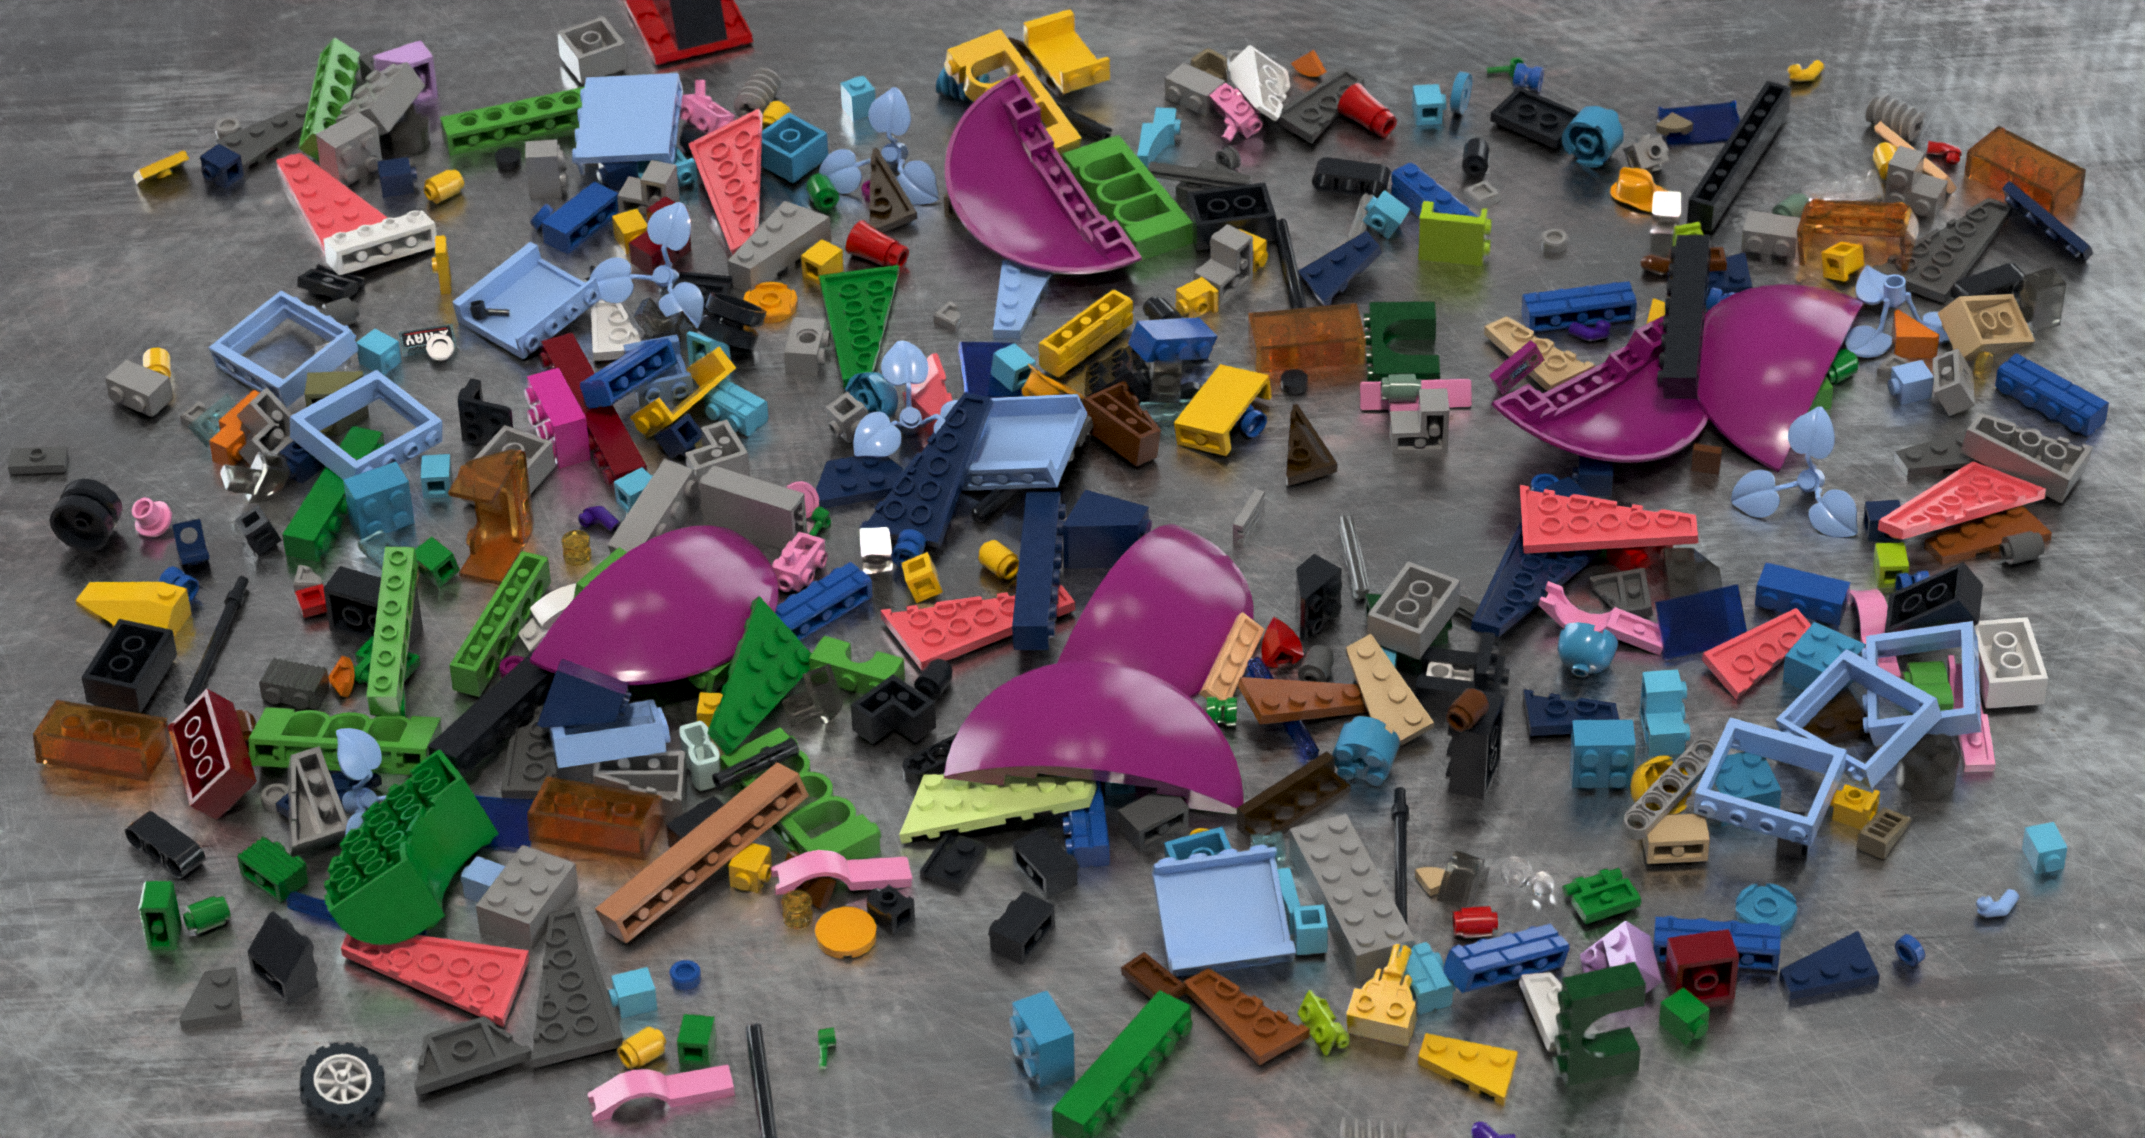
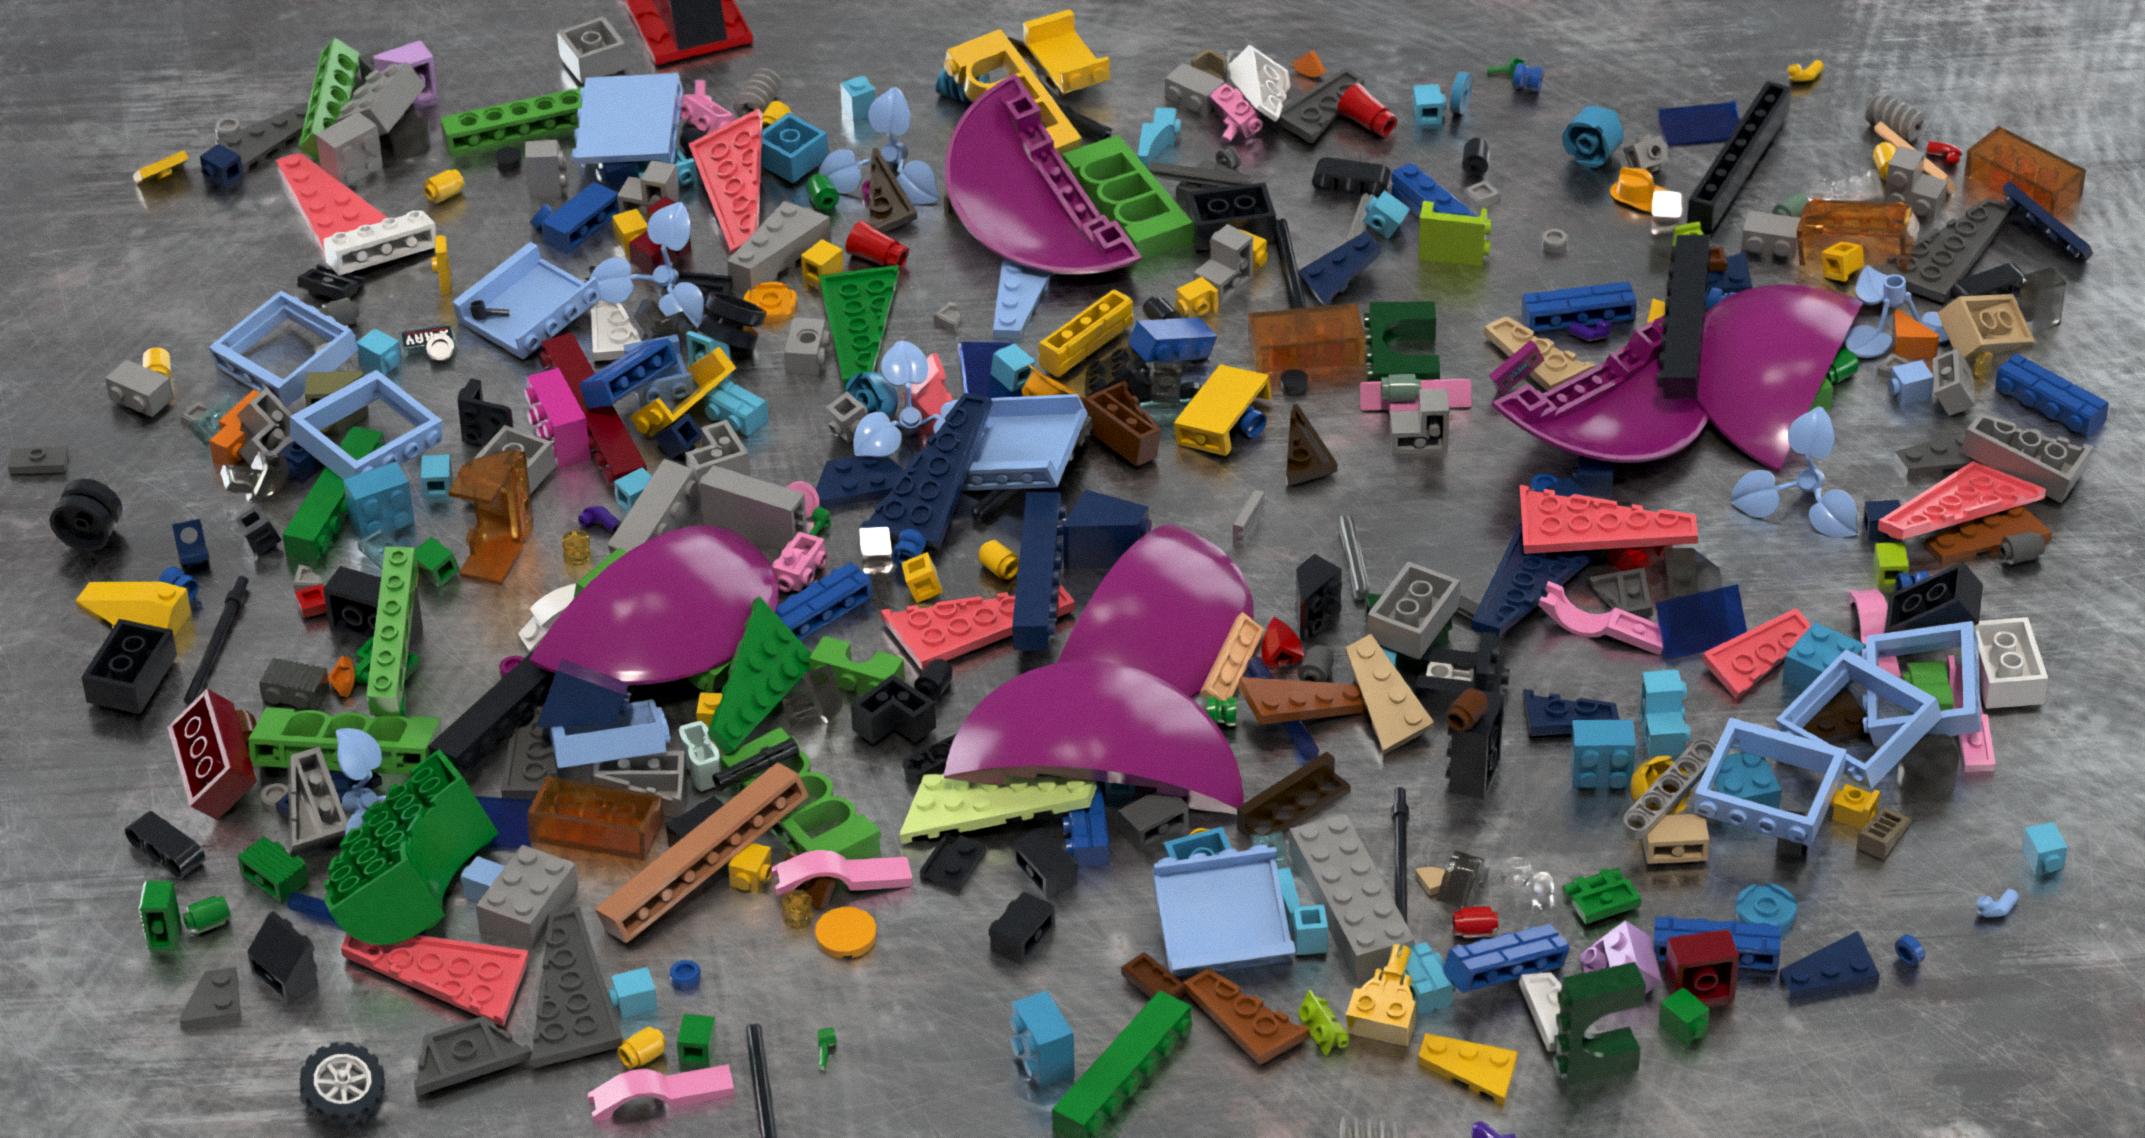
clear orange brick [33,700,170,782] -> none
bright pink piece [132,497,172,538] -> none
dark blue brick [377,157,418,198] -> none
bright green brick [449,551,551,697] -> none
black brick [866,885,915,936] -> none
dark azure brick [1332,716,1400,786] -> none
black plate [1490,87,1579,149] -> none
dark azure cylinder [1557,622,1618,677] -> none
reddish brown arm [1640,254,1670,275] -> none
dark tan tile [1656,112,1693,135] -> none
reddish brown tile [1691,443,1722,475] -> none
blue brick [1755,562,1851,626] -> none

